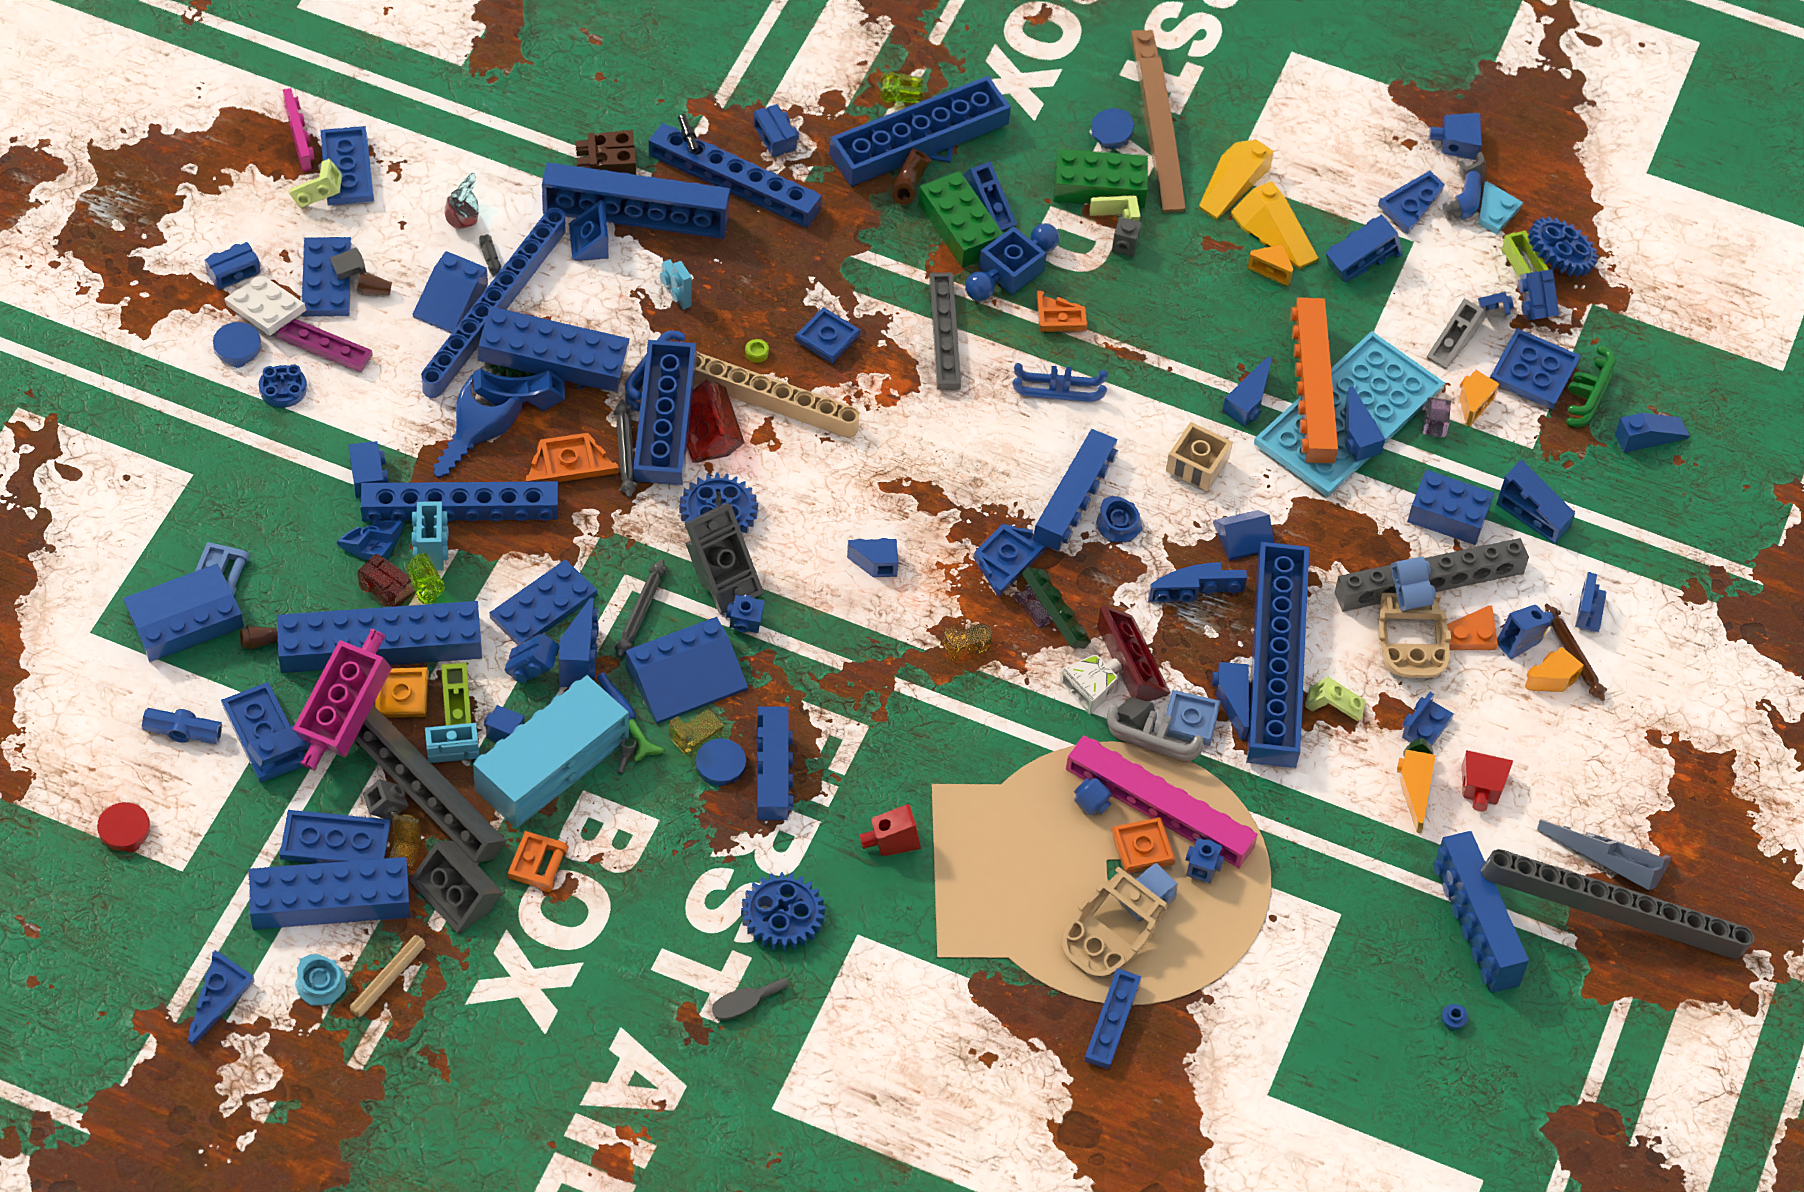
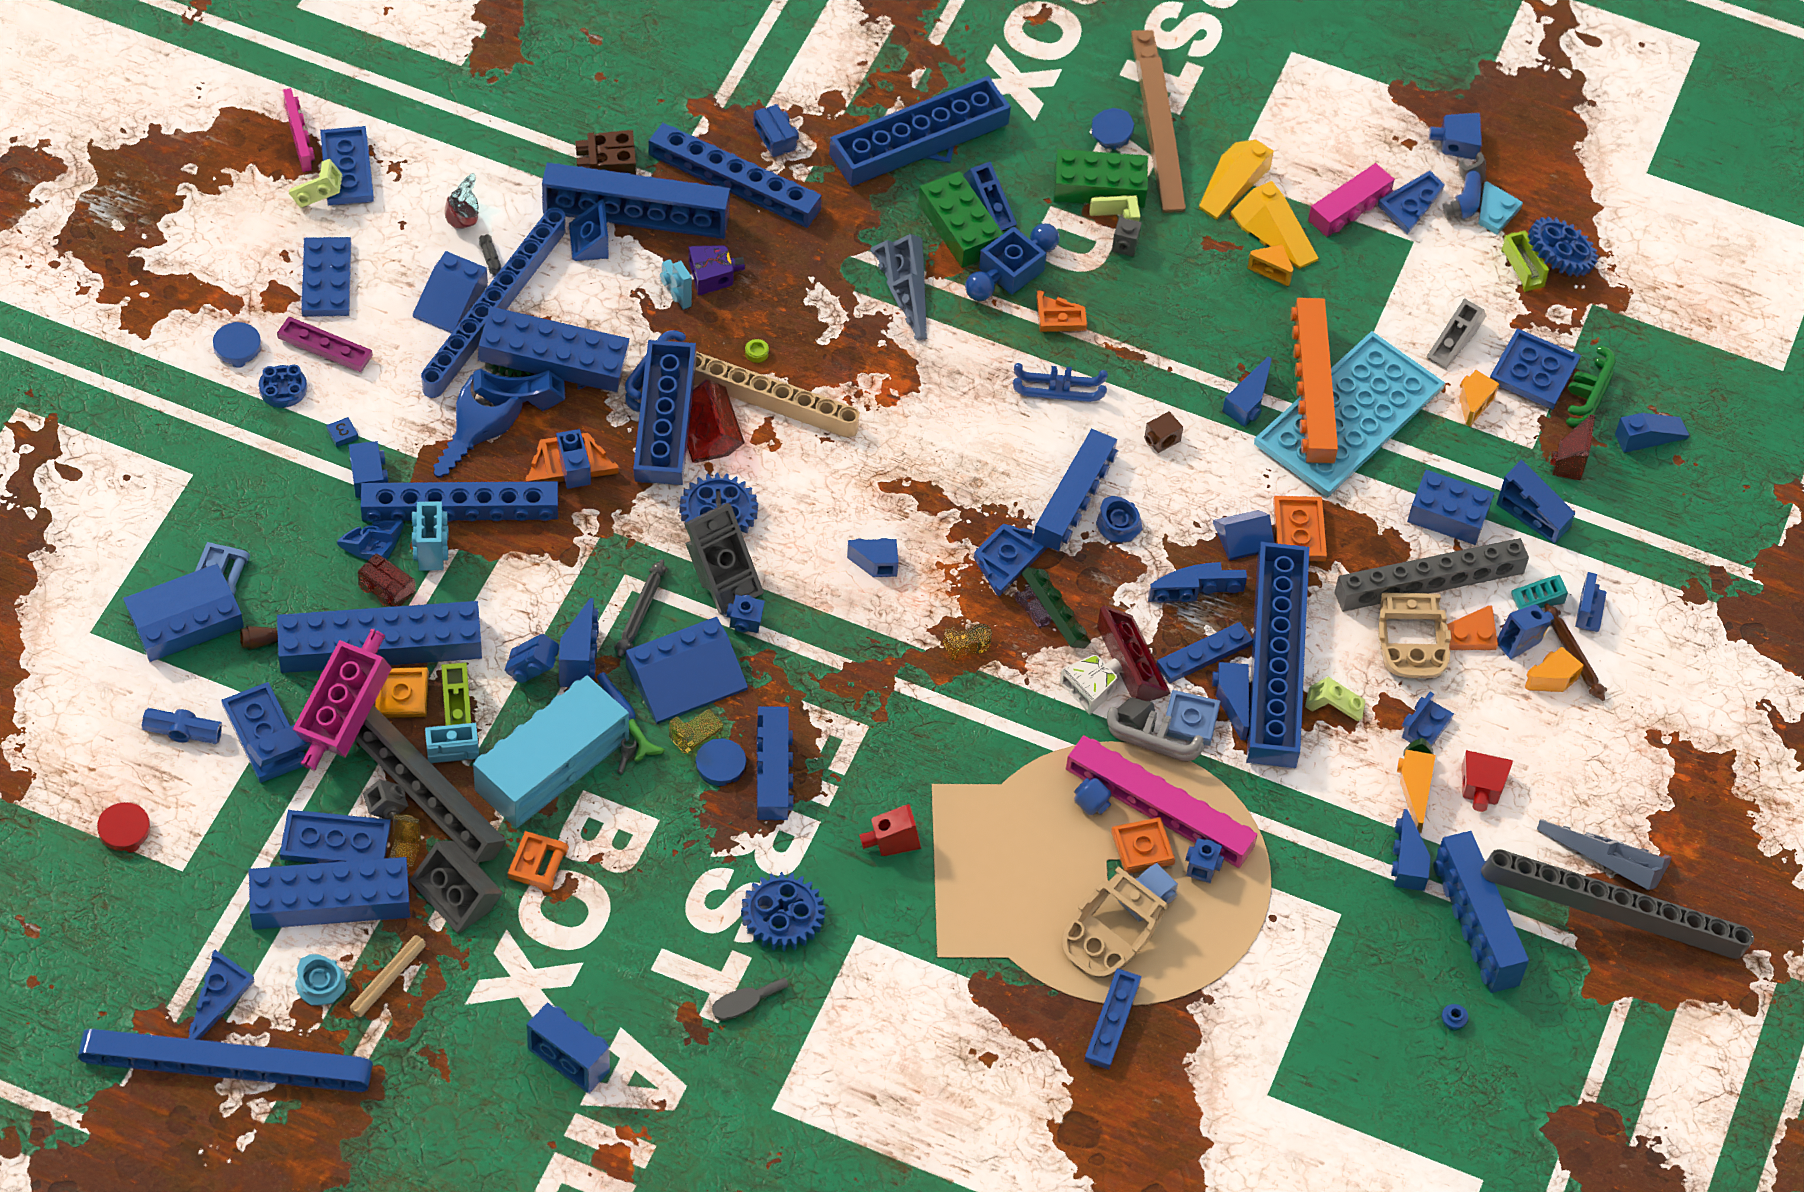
blue brick [204,241,261,290] -> none
white plate [224,274,306,335] -> none
dark grey tile [330,247,366,280] -> none
reddish brown cone [357,272,392,296] -> none
clear neon green piece [405,553,445,604] -> none
blue brick [484,705,525,742] -> none
blue plate [489,559,597,646] -> none
dark grey wheel [613,399,638,498] -> none
black bar [678,114,699,154] -> none
blue plate [795,307,861,364] -> none
clear neon green piece [880,72,923,103] -> none
reddish brown cylinder [892,149,931,205] -> none
dark grey plate [929,273,961,390] -> none
tan brick [1166,422,1233,492] -> none
blue wedge [1326,214,1403,282] -> none
blue slope [1345,386,1385,462] -> none
medium blue brick [1391,556,1436,611] -> none
clear purple brick [1422,397,1451,437] -> none
blue bracket [1478,291,1514,316] -> none
blue brick [1518,269,1559,320] -> none
none -> blue beam [78,1029,373,1092]
none -> blue tile [326,417,359,447]
none -> blue brick [526,1002,610,1094]
none -> blue slope [556,429,591,489]
none -> dark purple torso [689,246,745,295]
none -> sand blue wedge [871,234,927,340]
none -> reddish brown brick [1144,411,1184,453]
none -> blue plate [1156,622,1253,684]
none -> orange plate [1273,496,1327,561]
none -> dark pink brick [1308,163,1395,237]
none -> blue slope [1391,809,1430,891]
none -> teal slope [1511,575,1568,610]
none -> clear red slope [1550,414,1595,481]

